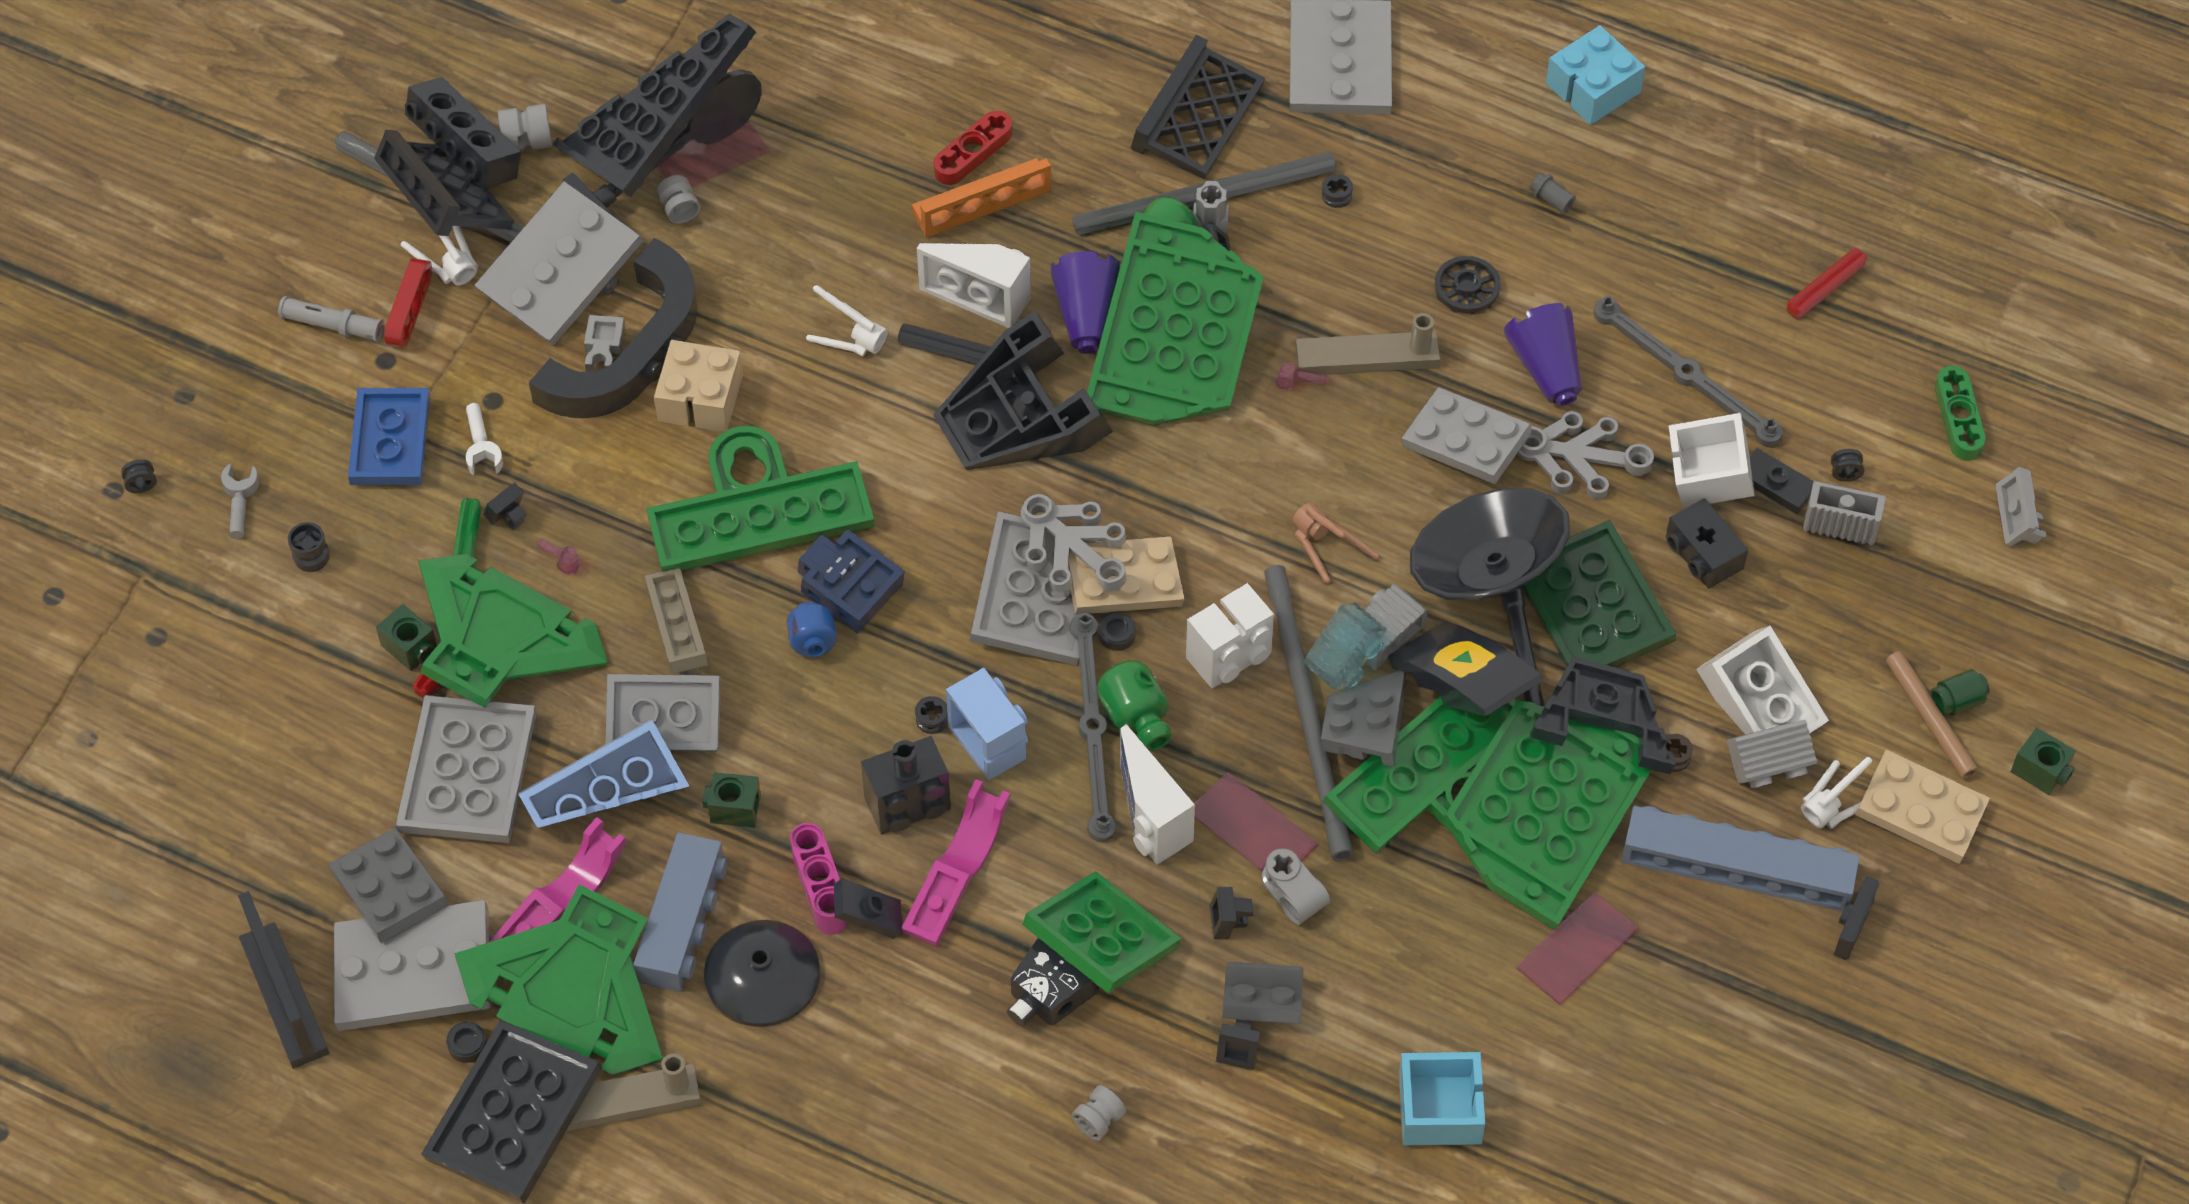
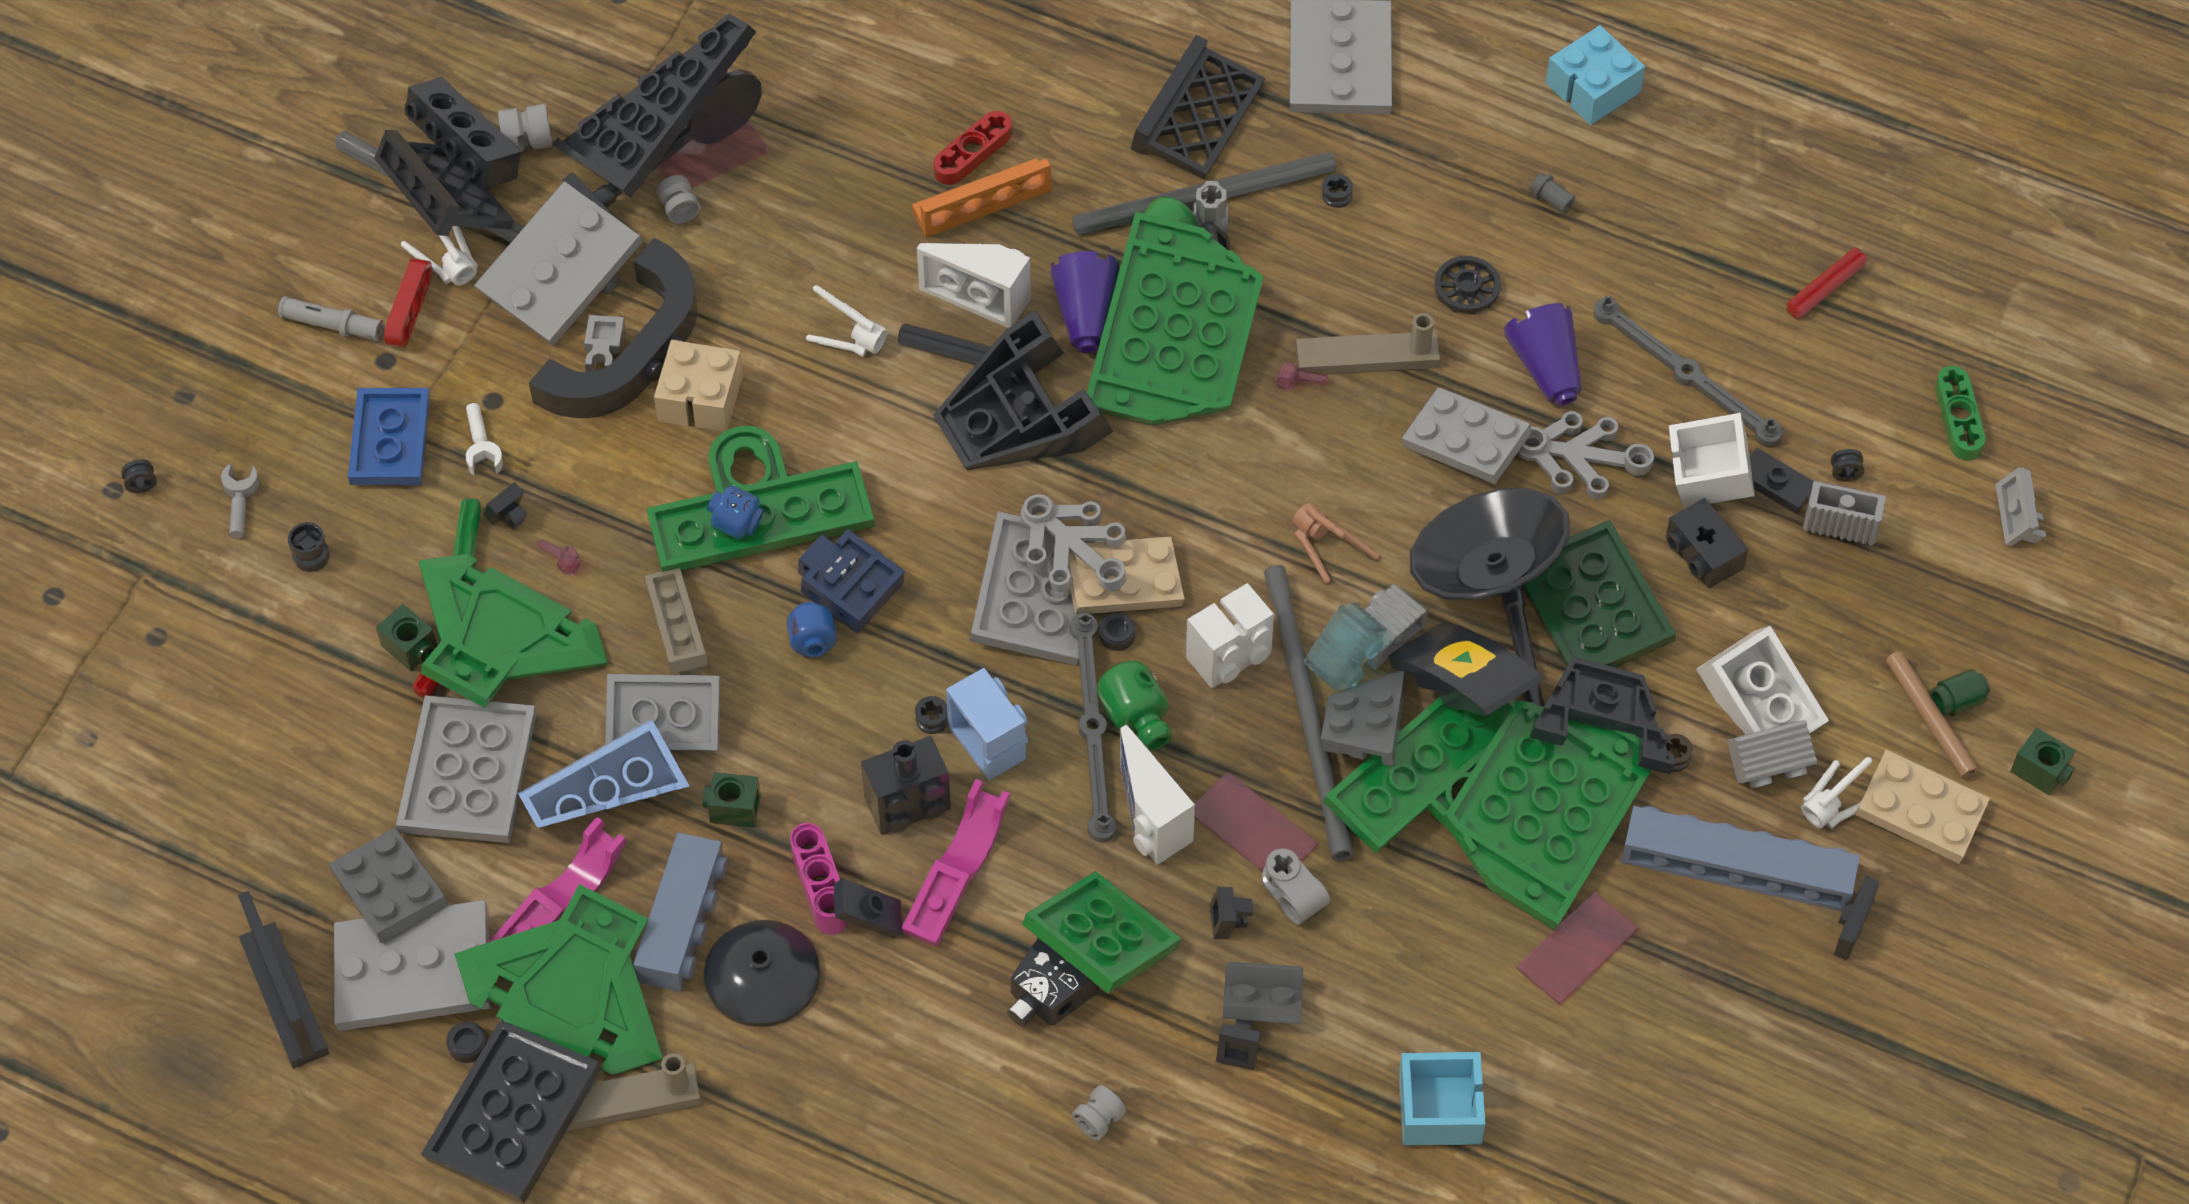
none -> blue head [707,486,764,539]

